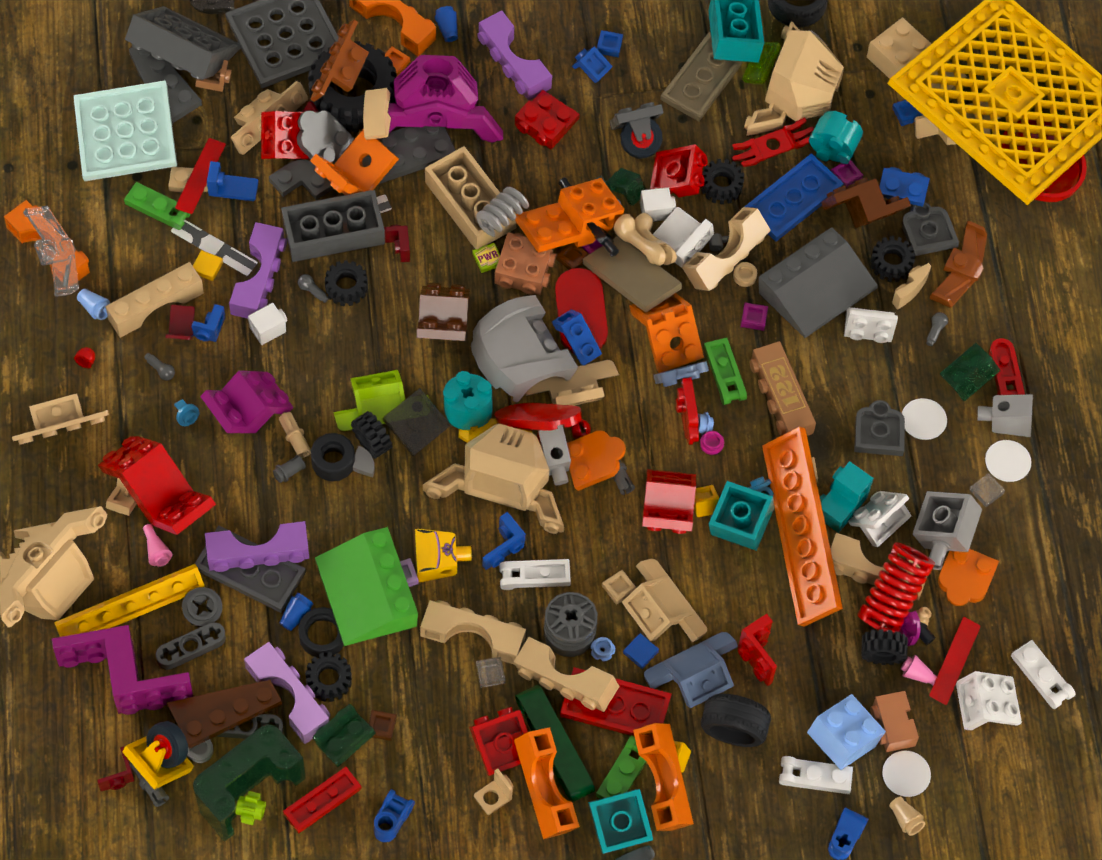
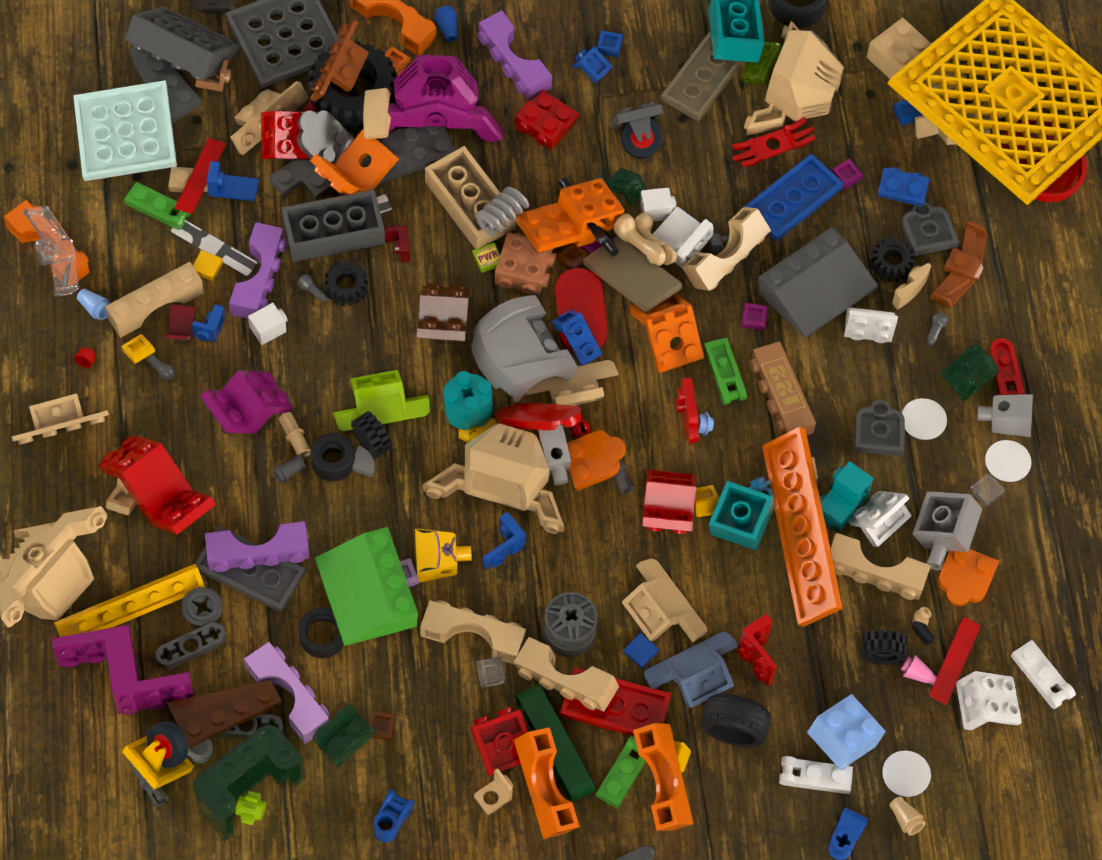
dark red bracket [97,746,134,791] -> none
bright pink cone [143,524,173,567] -> none
dark azure plate [174,399,199,426] -> none
blue cone [279,593,314,631] -> none
red plate [283,767,362,834] -> none
black tyre [305,652,352,702] -> none
clear smoke tile [382,388,451,456] -> none
white plate [499,559,571,590] -> none
teal brick [588,789,653,854] -> none
light blue plate [591,637,615,661] -> none
tan tile [602,570,636,605] -> none
red plate [650,144,708,197] -> none
sand blue plate [653,361,709,387] -> none
dark pink plate [700,431,724,455] -> none
black tyre [702,159,744,204] -> none
tan tile [733,262,757,287] -> none
teal brick [809,111,863,164] -> none
reddish brown bracket [821,177,911,229] -> none
red piece [857,542,935,633] -> none
nougat brick [870,691,919,752] -> none
magenta tile [899,611,920,646] -> none
none -> yellow tile [121,334,155,364]

